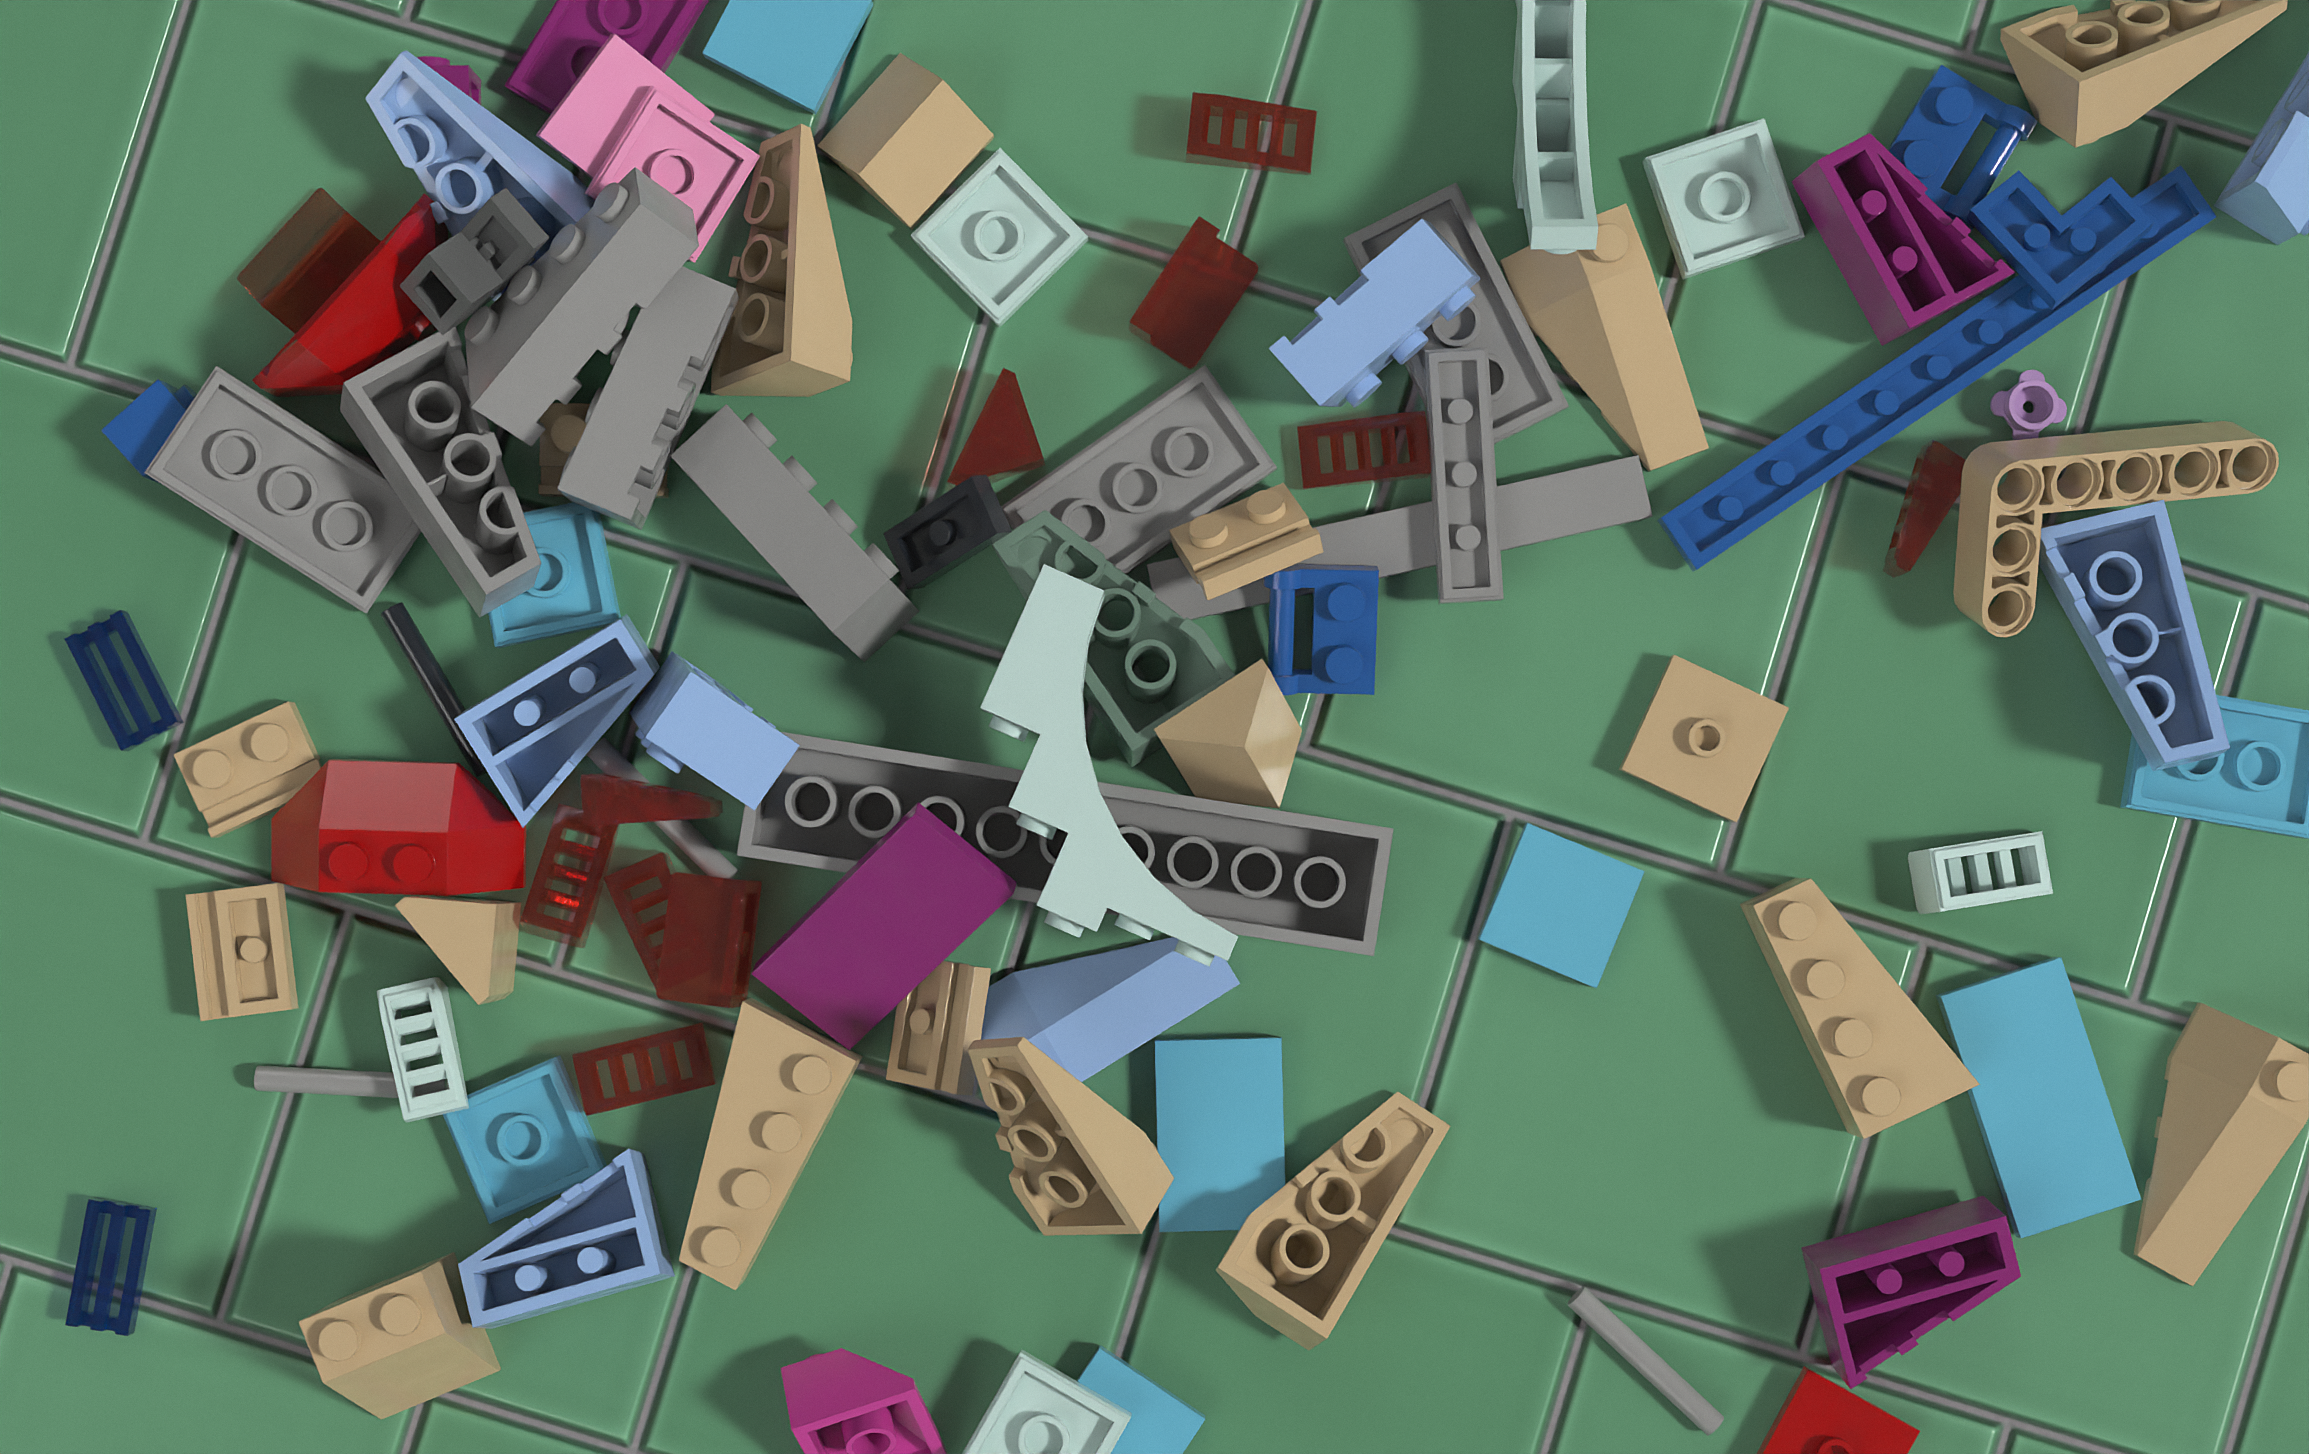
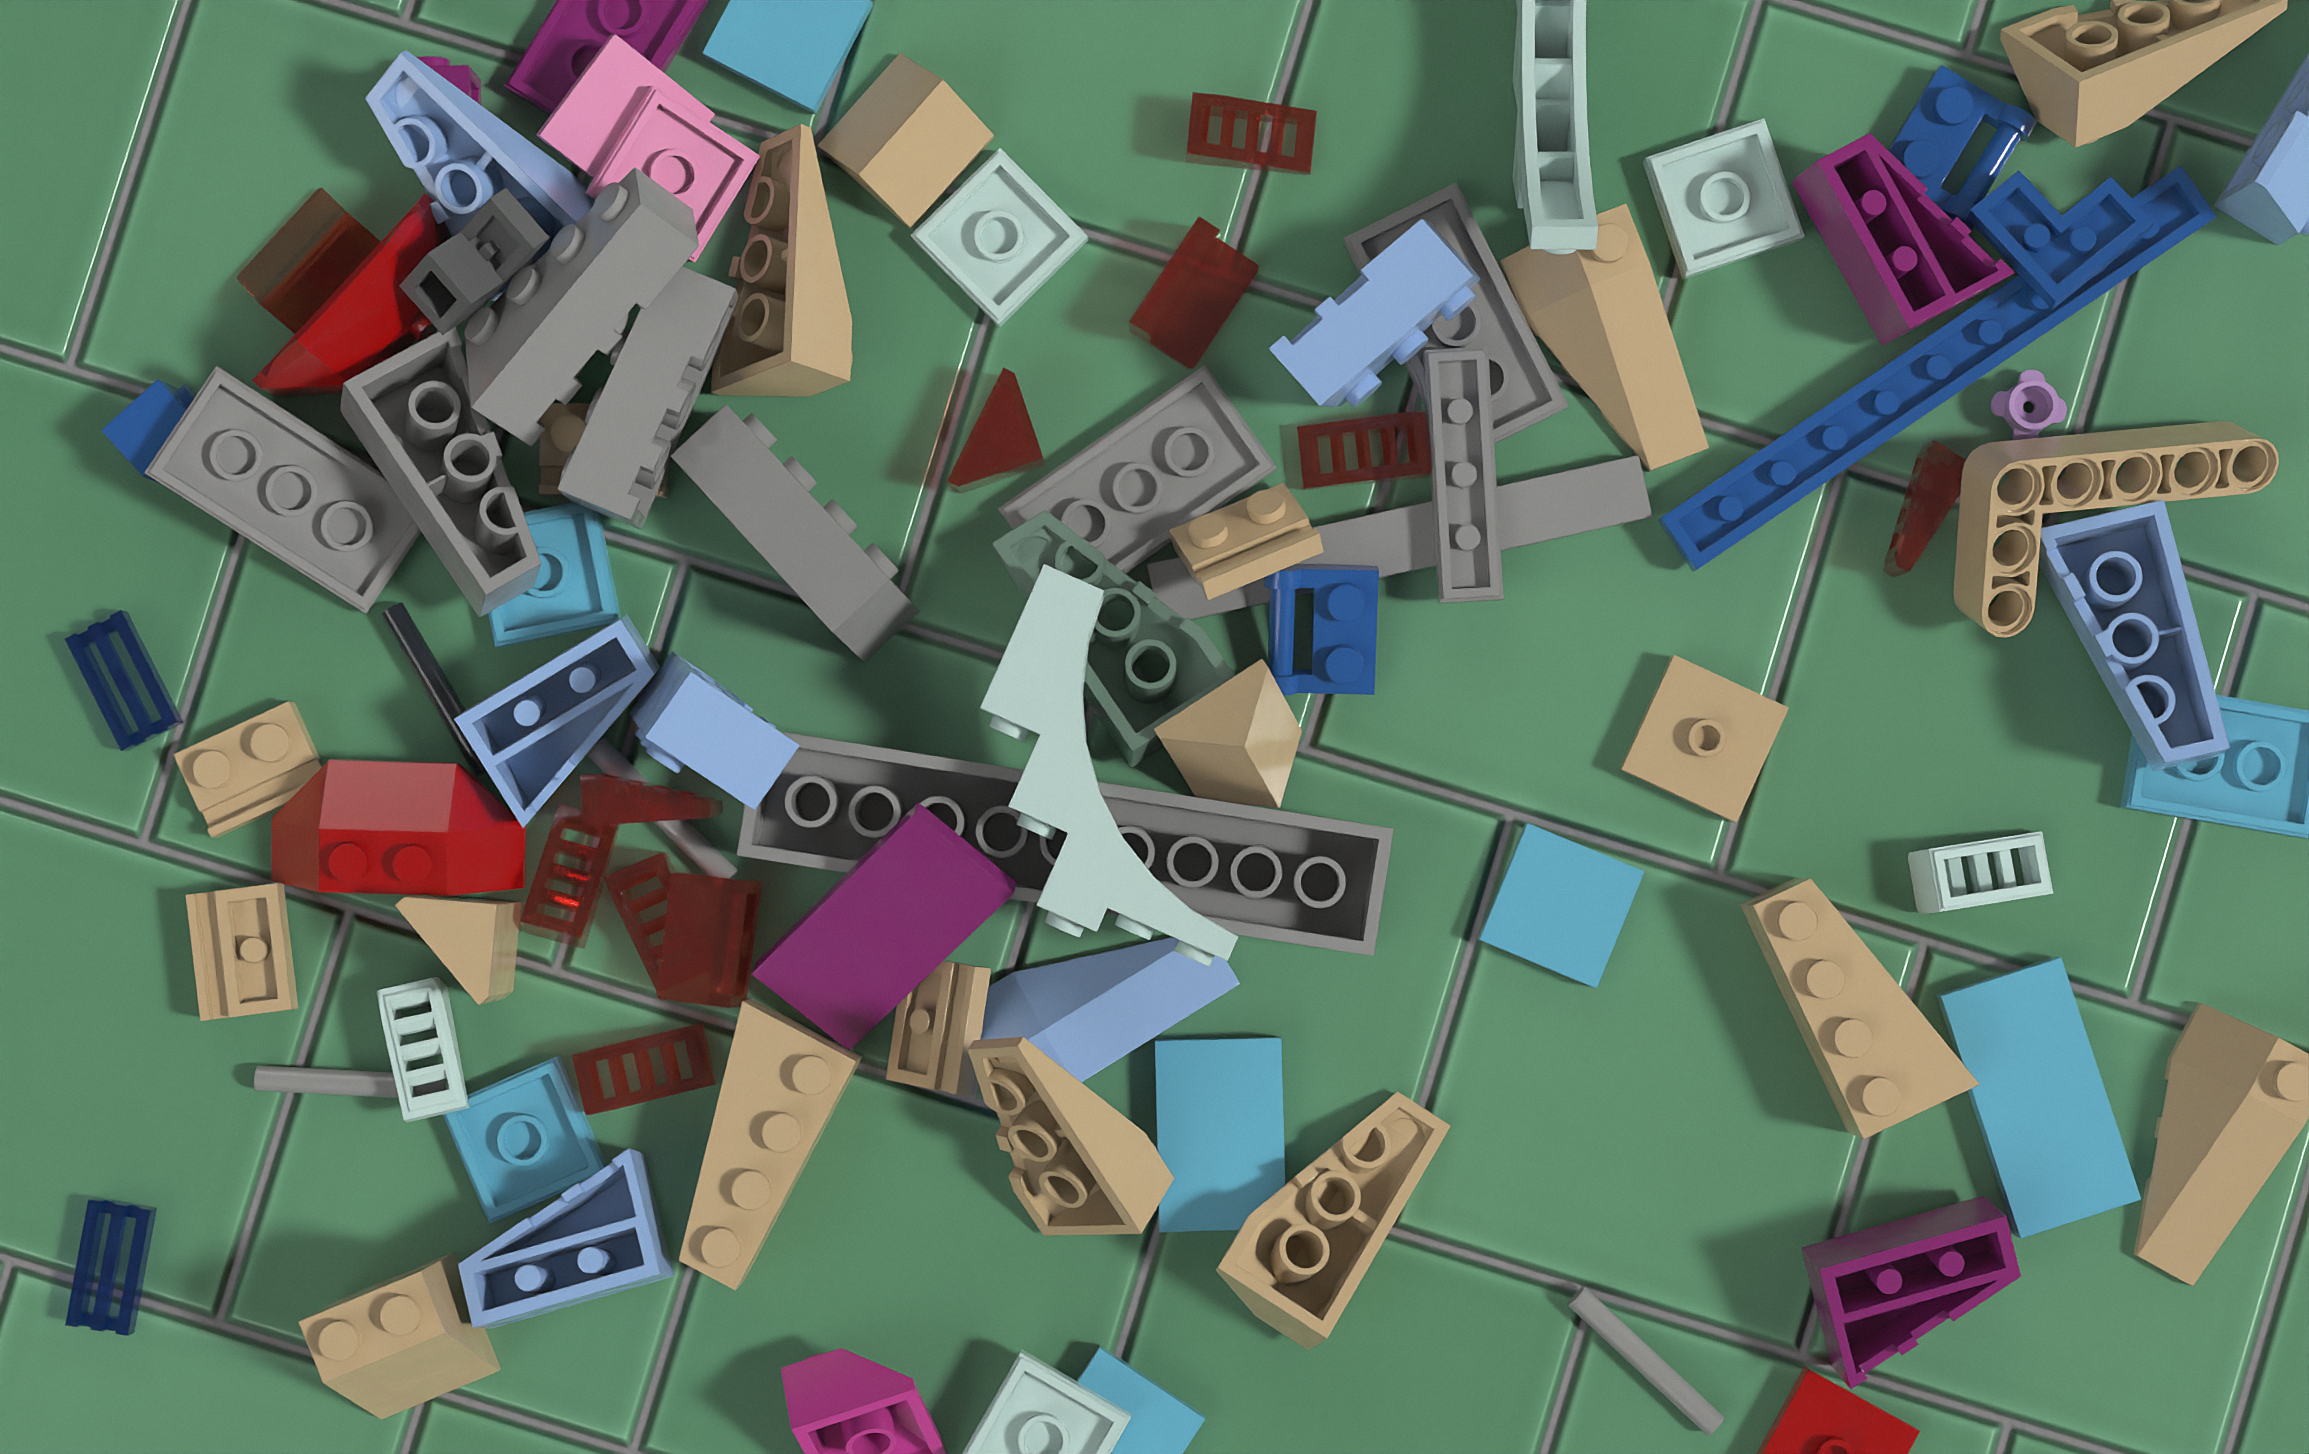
black plate [883,475,1012,590] -> none

